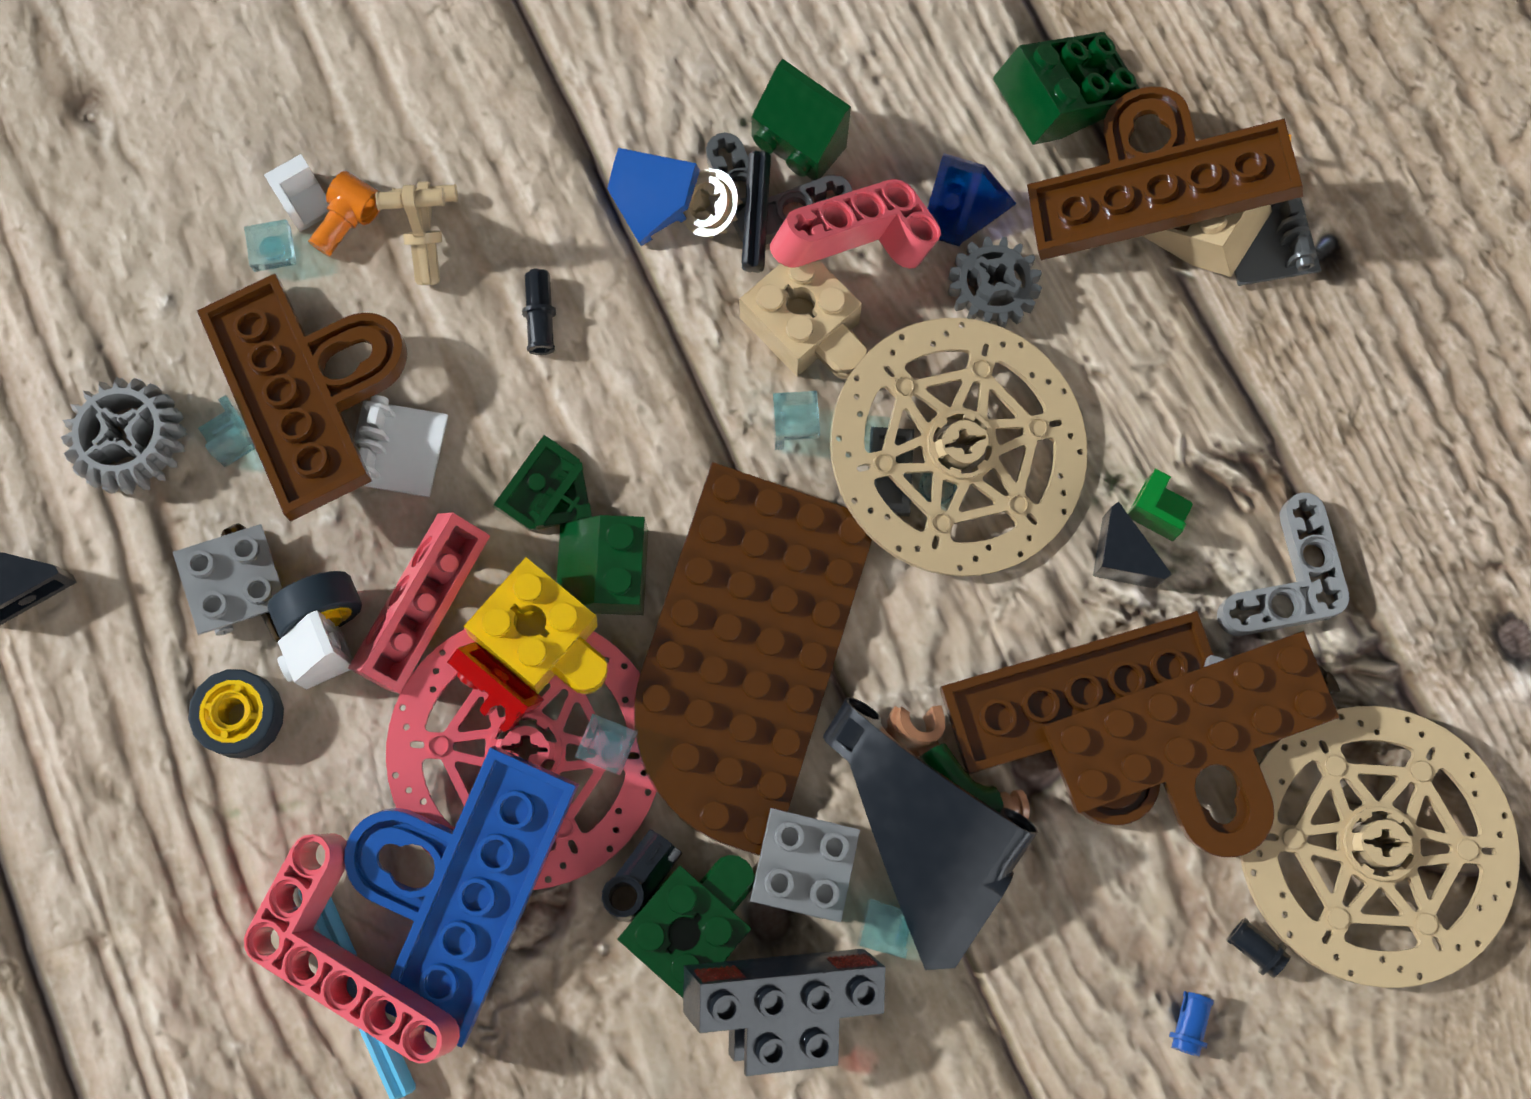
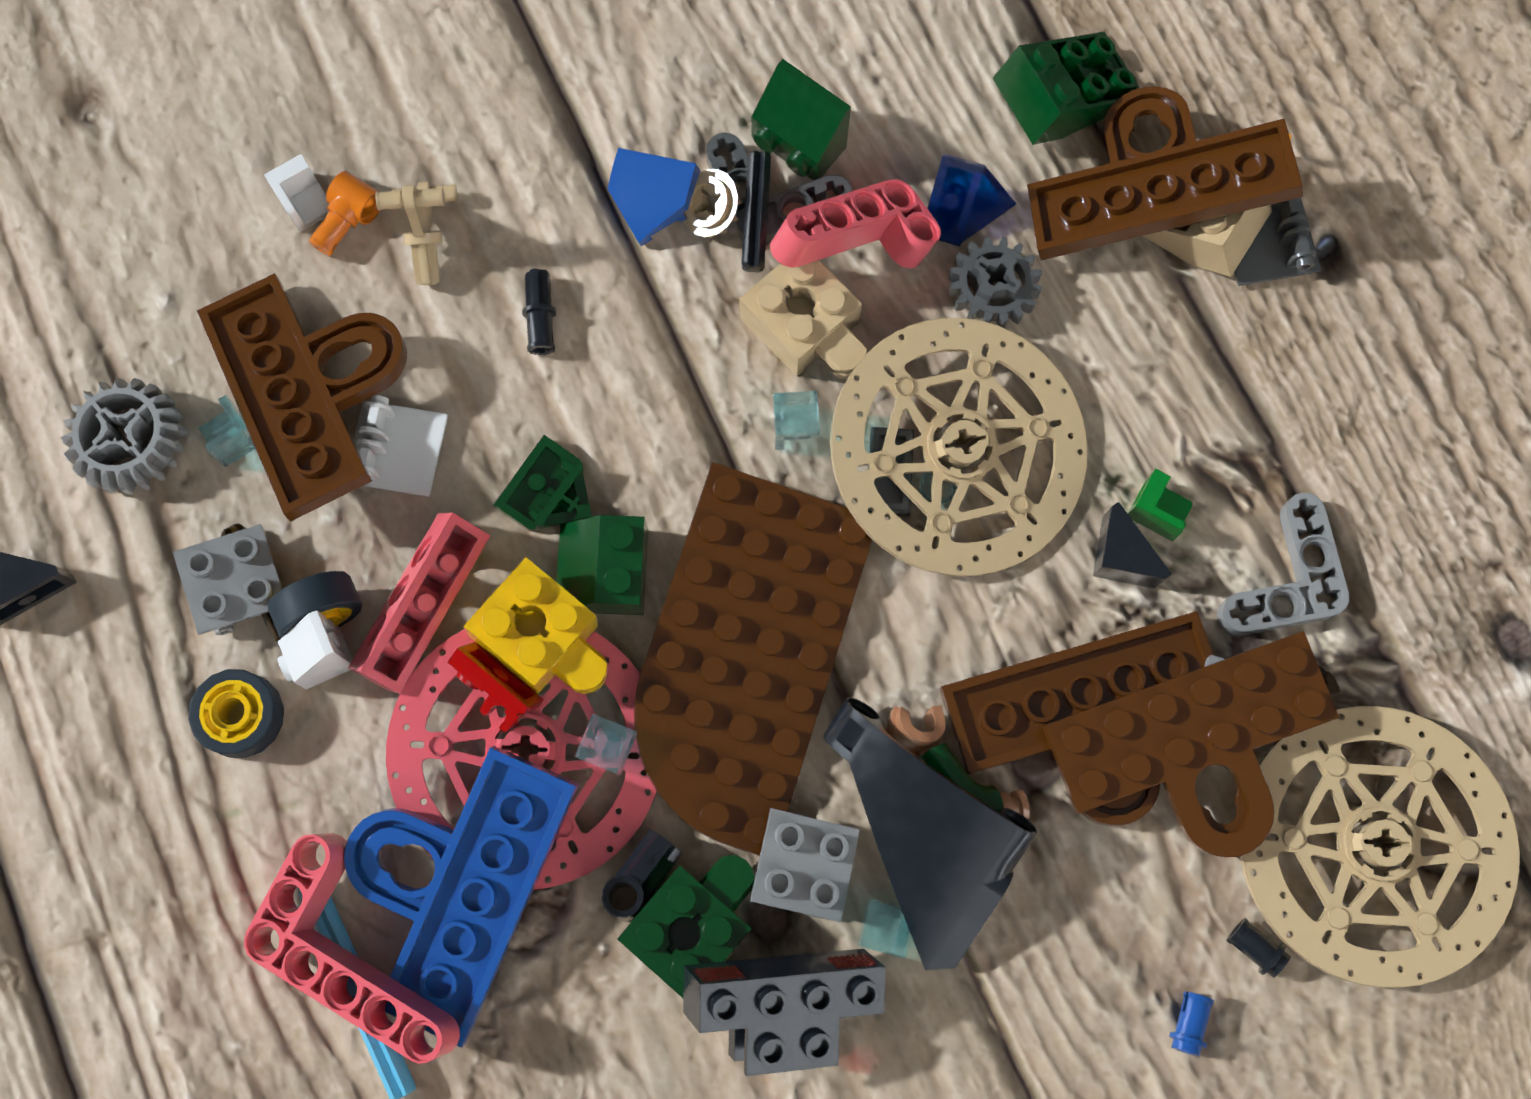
clear light blue plate [244,219,296,272] -> none

